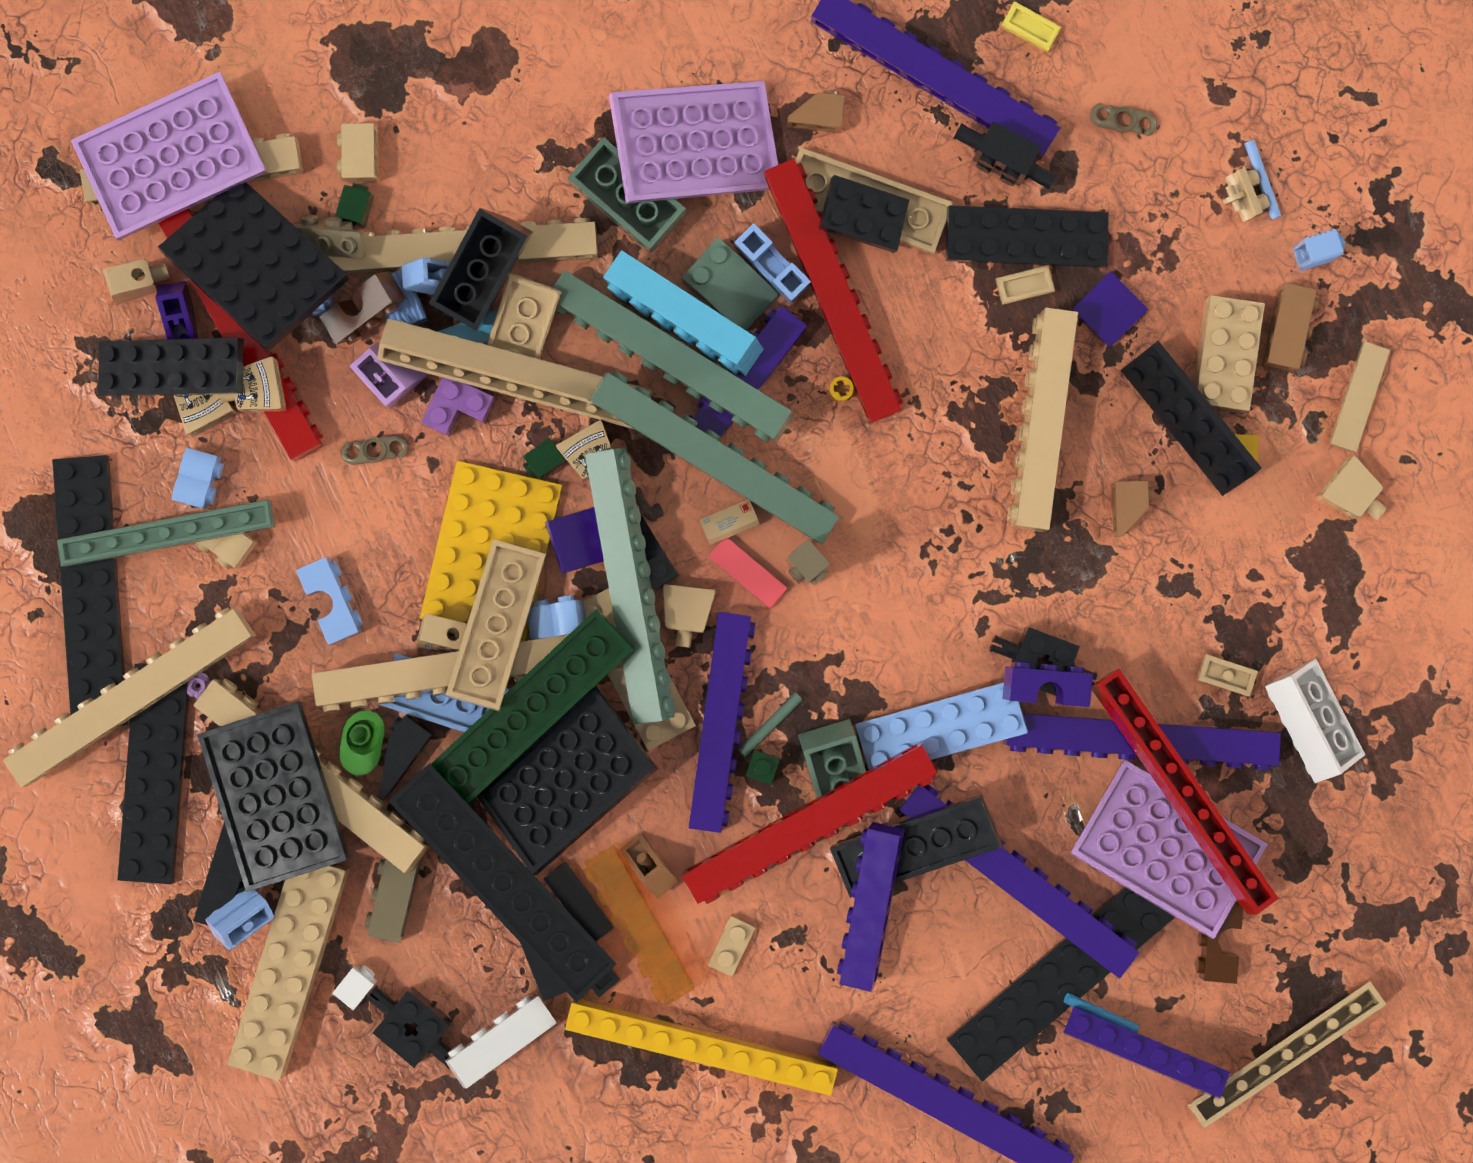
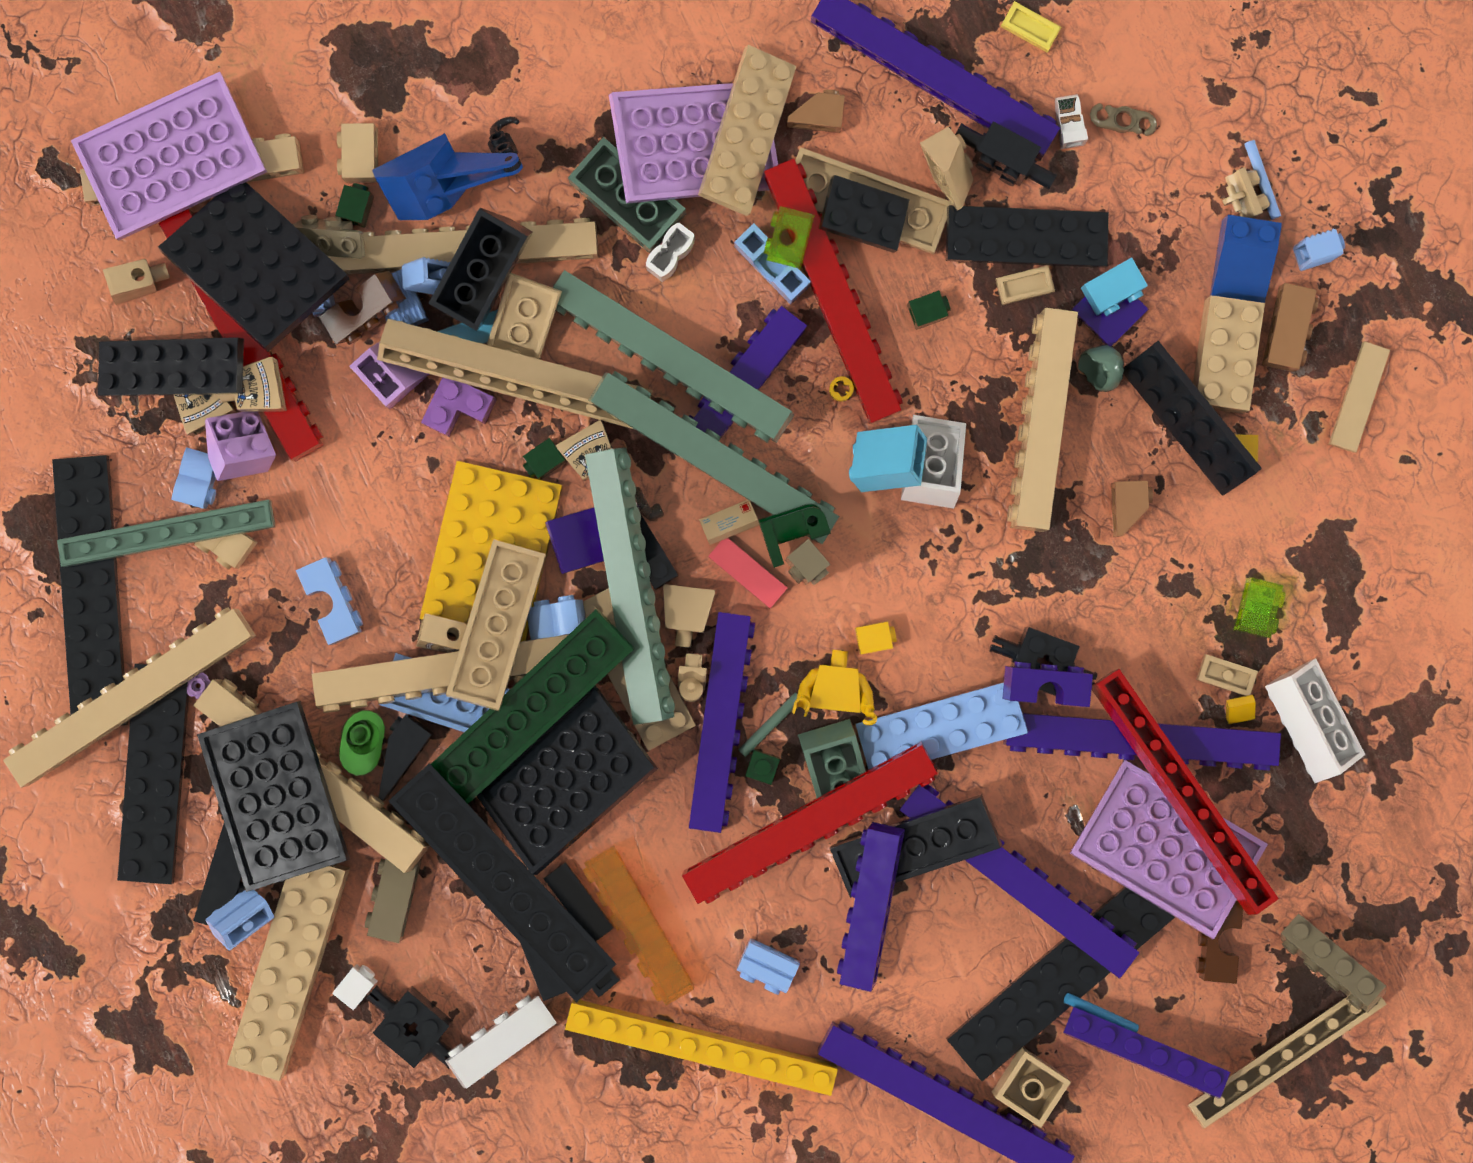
dark purple slope [155,281,199,340] -> none
dark tan piece [341,435,409,465] -> none
medium azure brick [603,250,764,376] -> none
medium nougat slope [620,833,679,899] -> none
sand green slope [682,237,779,331] -> none
tan plate [708,915,756,977] -> none
tan torso [1316,456,1387,520] -> none
none -> lavender slope [205,412,276,481]
none -> blue slope [372,117,523,220]
none -> white brick [646,223,695,282]
none -> tan hips [678,654,707,702]
none -> tan plate [698,45,796,216]
none -> light blue brick [737,938,800,995]
none -> dark green piece [758,504,831,568]
none -> clear neon green brick [764,206,815,269]
none -> yellow torso [792,650,877,726]
none -> medium azure brick [849,425,927,492]
none -> yellow brick [855,622,897,655]
none -> white slope [901,415,966,509]
none -> dark green brick [907,290,951,330]
none -> tan slope [920,127,974,211]
none -> tan brick [992,1047,1071,1128]
none -> white leg [1055,94,1088,149]
none -> sand green hair [1078,345,1124,392]
none -> medium azure brick [1081,258,1148,316]
none -> blue slope [1210,215,1282,303]
none -> yellow tile [1226,695,1256,724]
none -> clear neon green brick [1234,577,1285,638]
none -> dark tan brick [1281,914,1386,1013]

